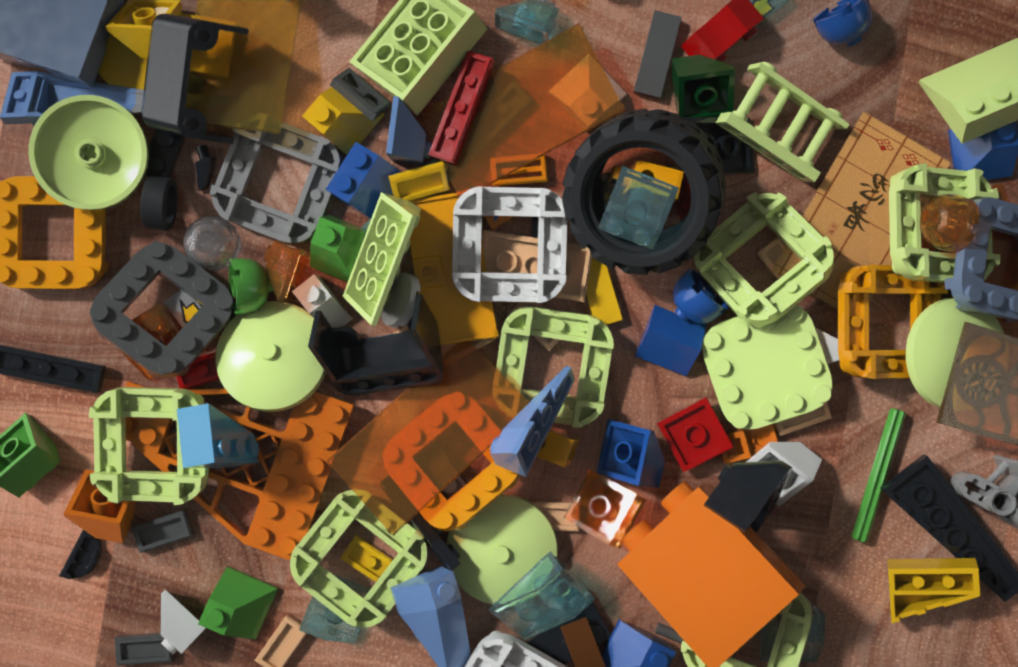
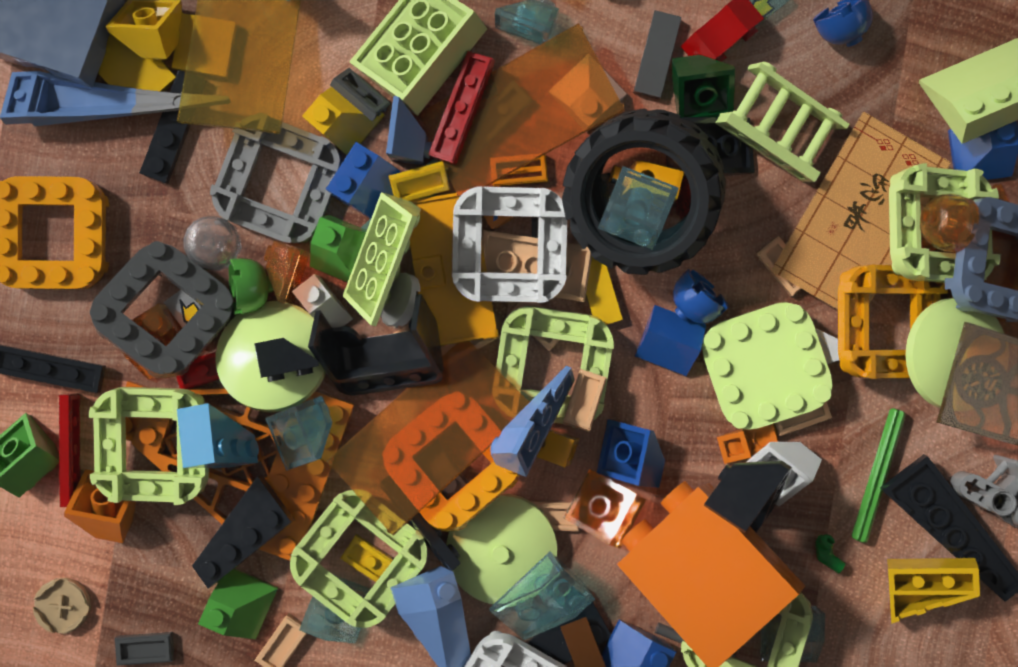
yellowish green dish [28,95,149,211] -> none
black tile [59,530,102,579] -> none
dark grey tile [131,509,195,553] -> none
black tyre [140,176,178,231] -> none
black windscreen [141,13,249,144] -> none
white slope [161,590,206,654] -> none
black bar [195,145,216,191] -> none
red plate [657,396,734,472] -> none
yellowish green plate [694,192,834,328] -> none
none -> tan tile [33,577,91,634]
none -> red tile [59,393,81,507]
none -> black wing [192,475,295,589]
none -> black slope [254,338,319,382]
none -> clear light blue slope [265,396,332,471]
none -> light nougat tile [563,369,607,432]
none -> green arm [815,534,845,574]

